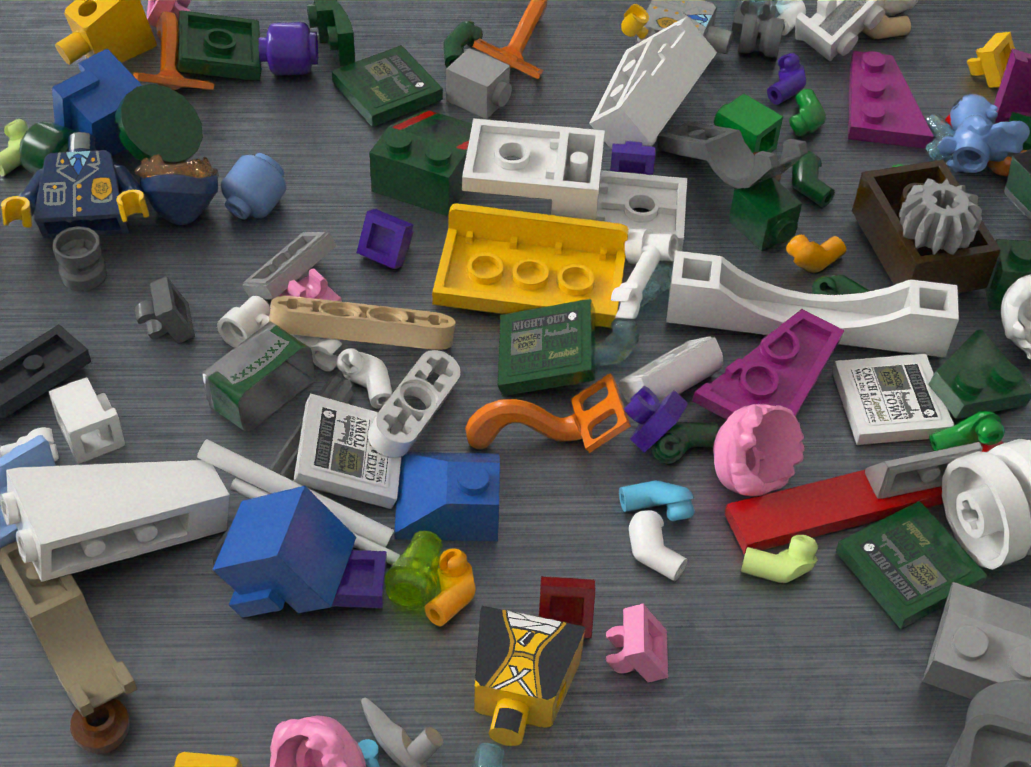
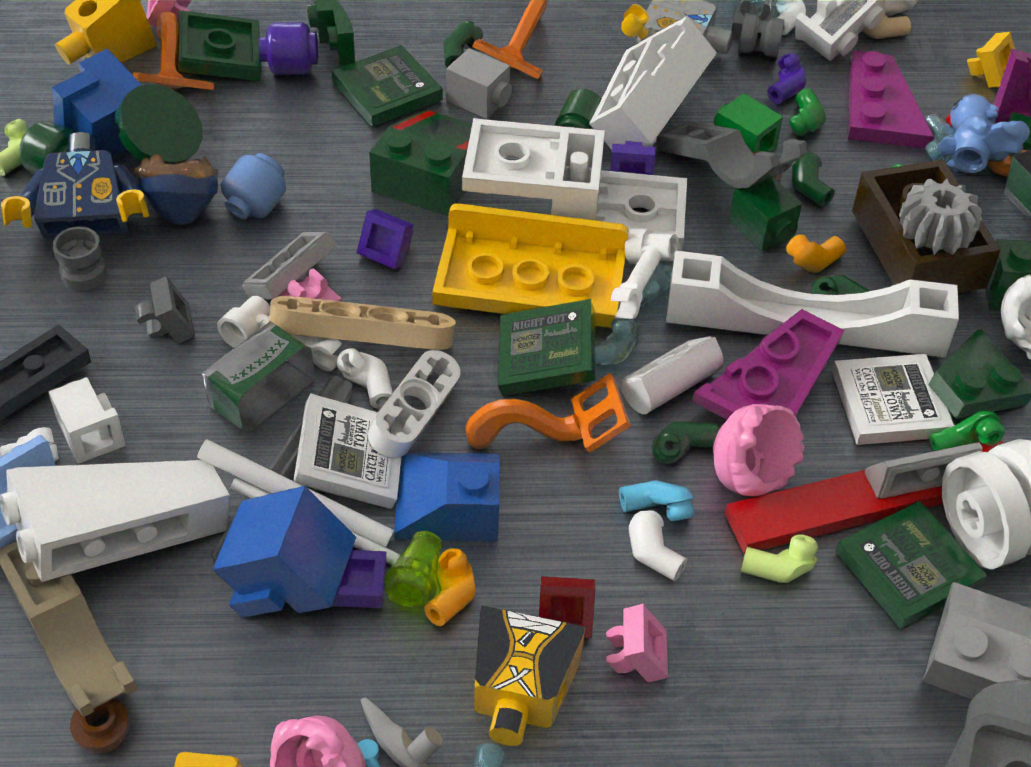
dark purple tile [624,386,688,453] -> none
none -> dark green brick [555,89,602,129]

